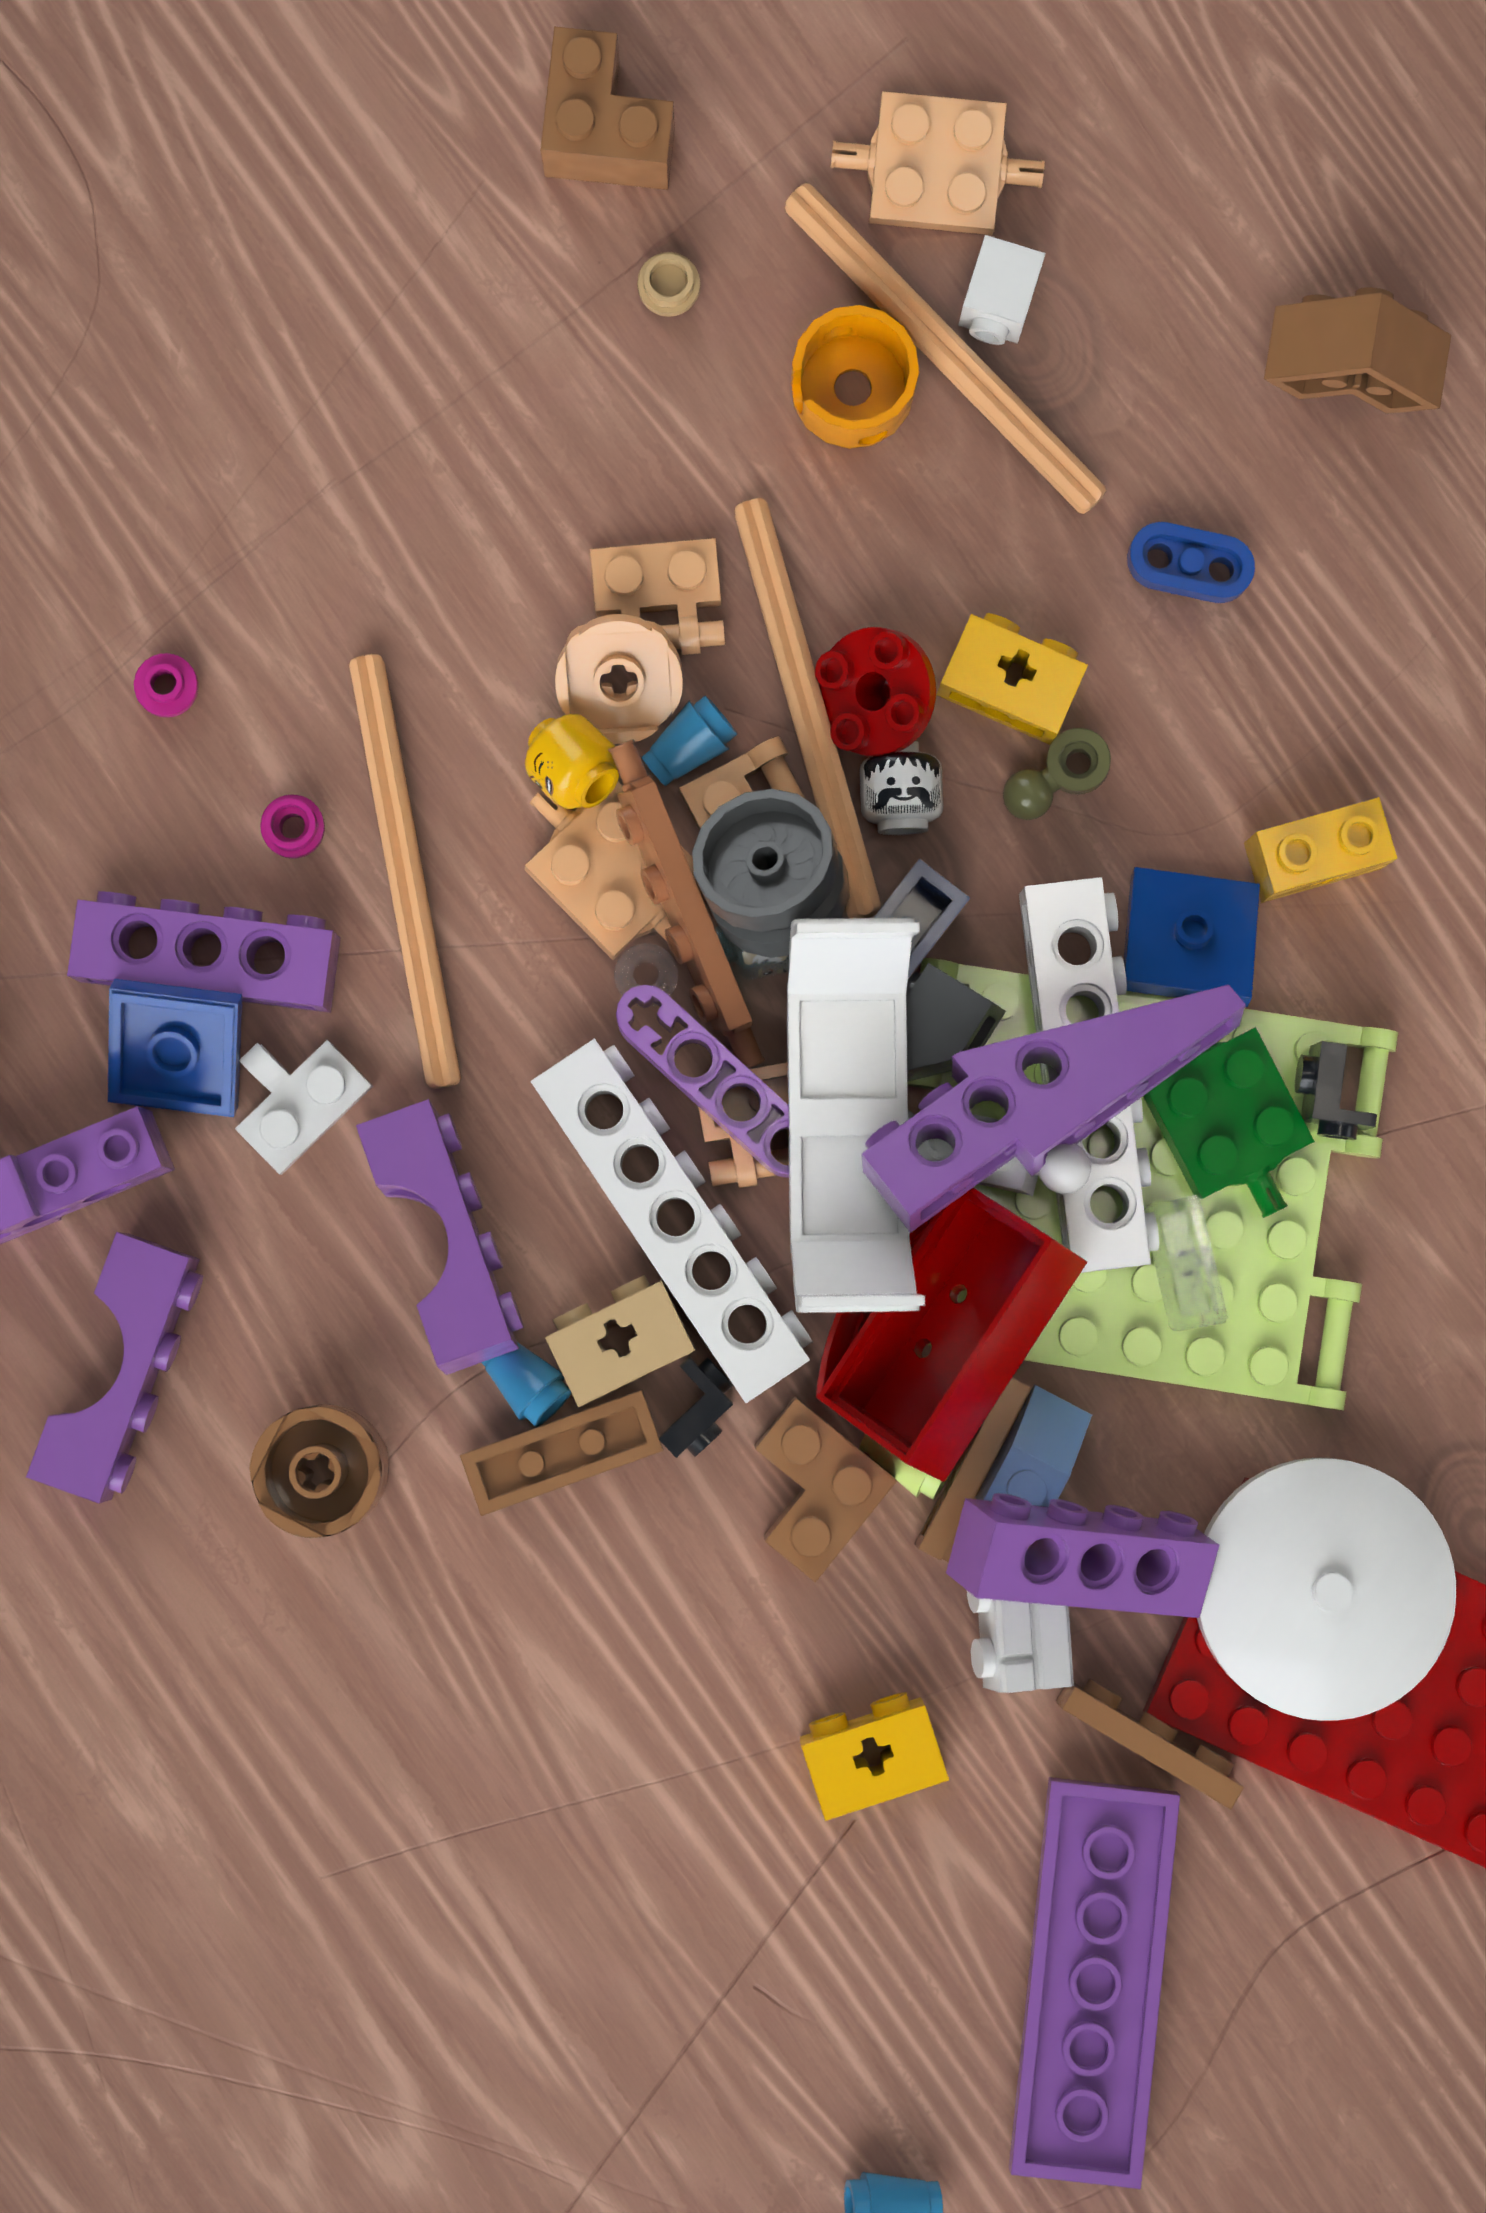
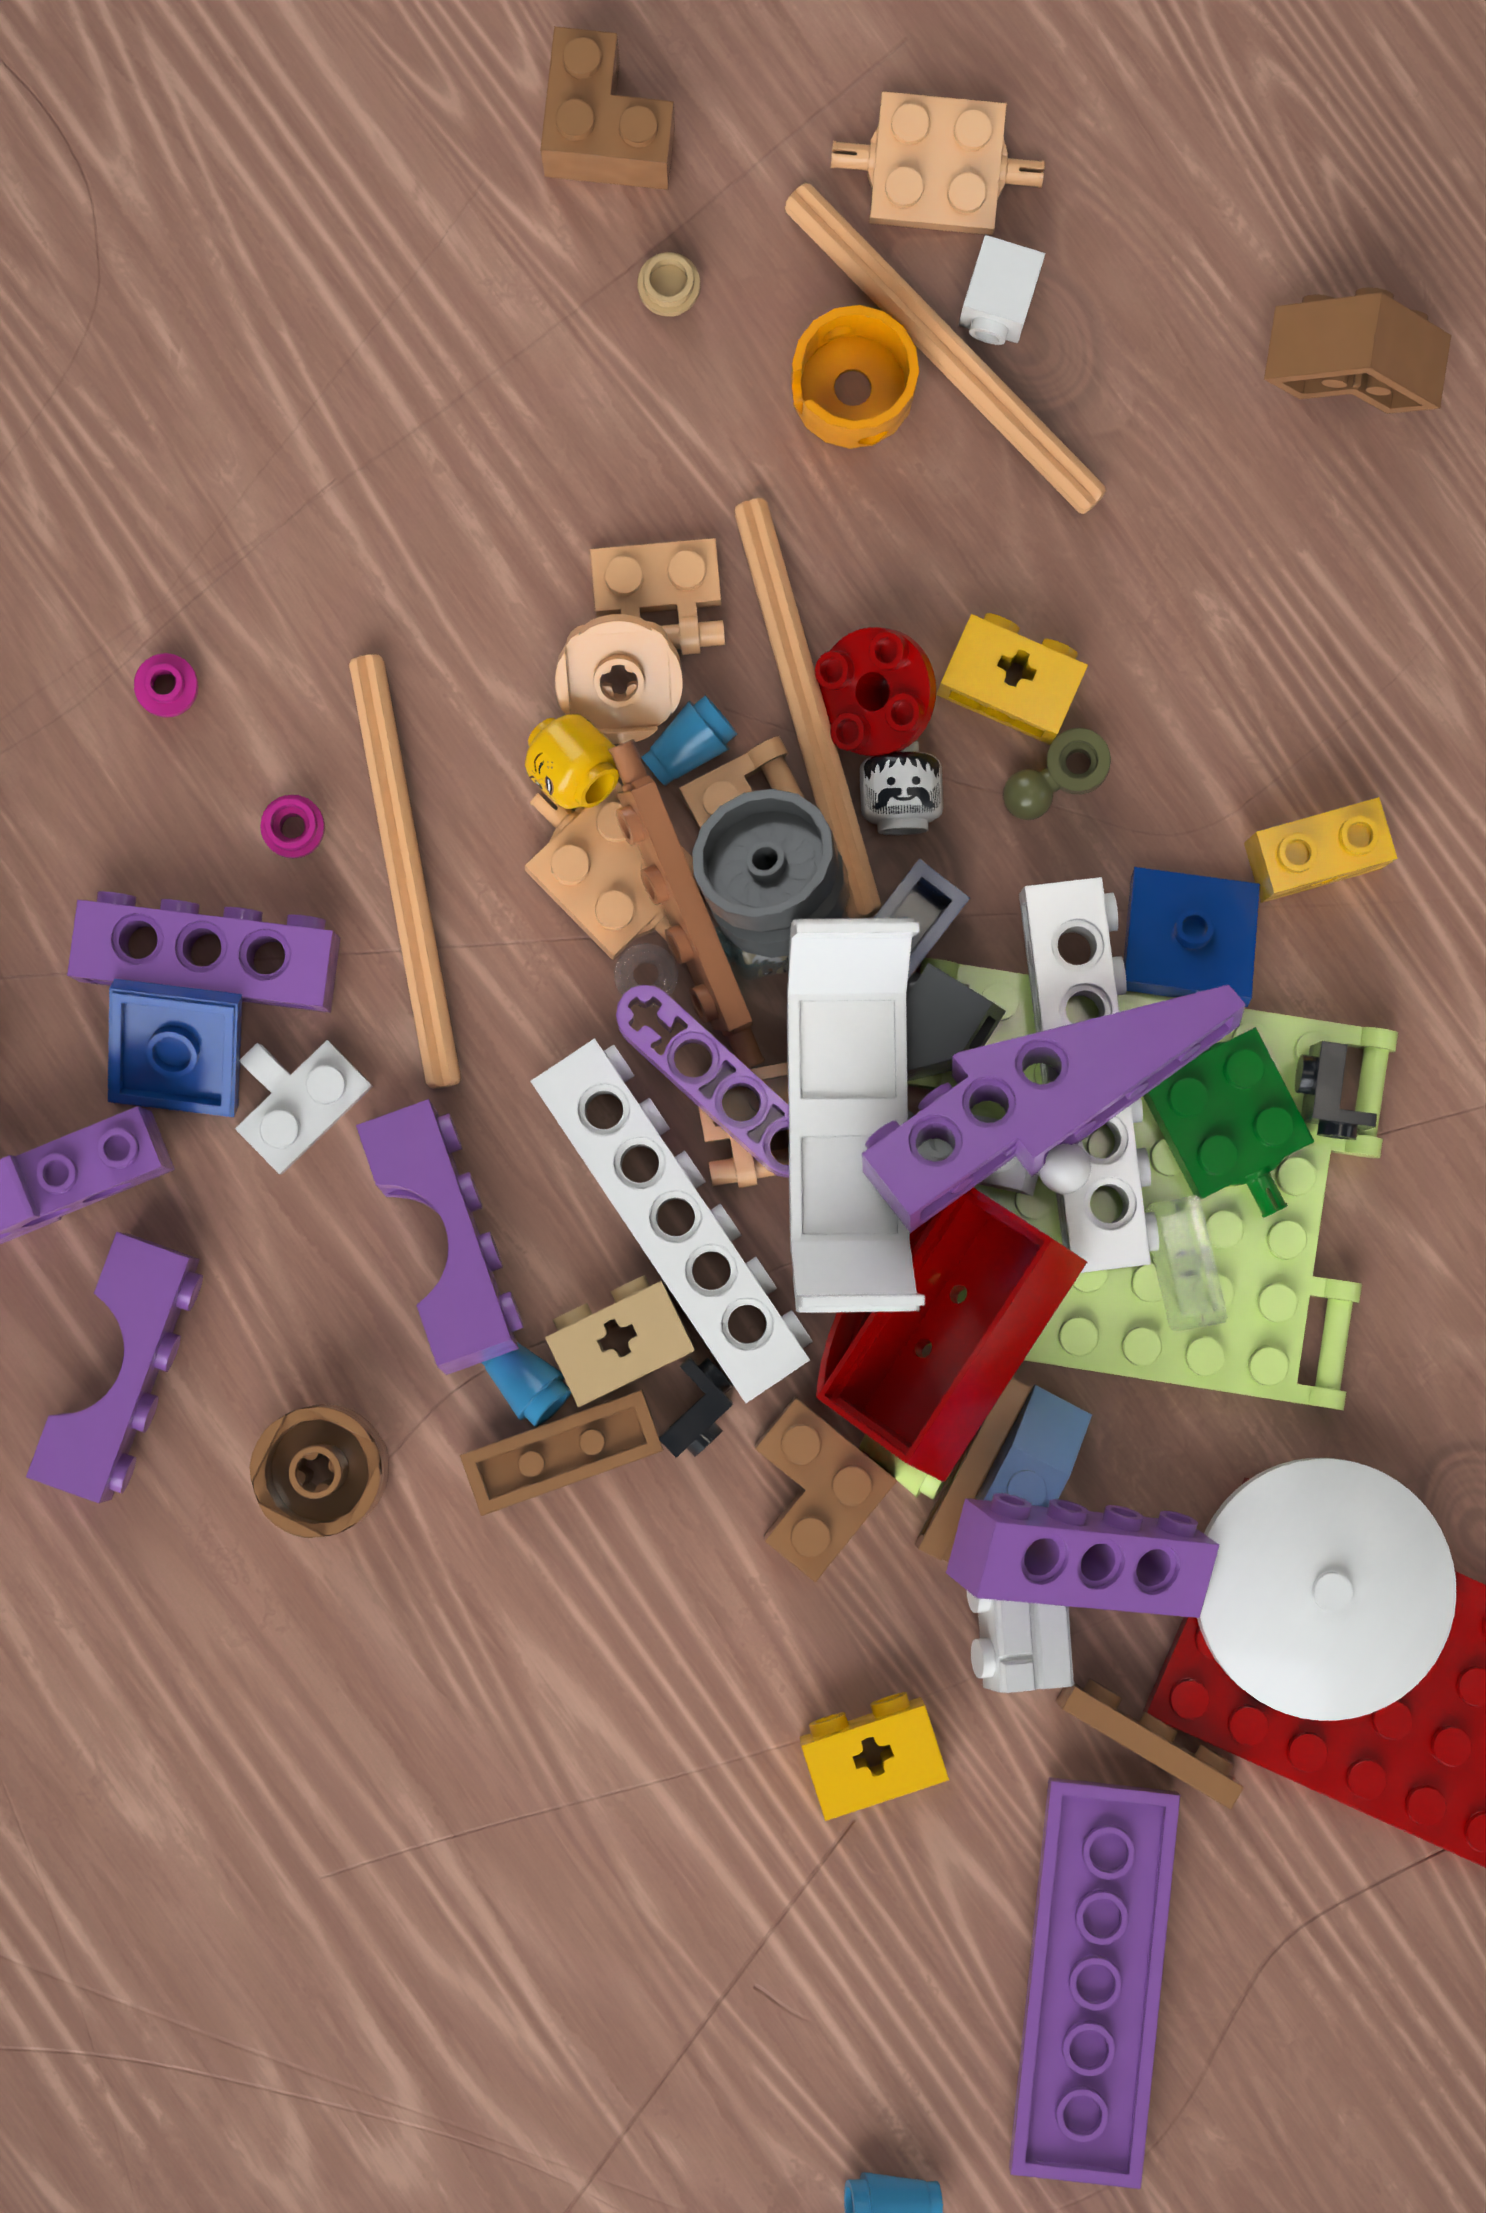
blue plate [1127,522,1255,603] -> none

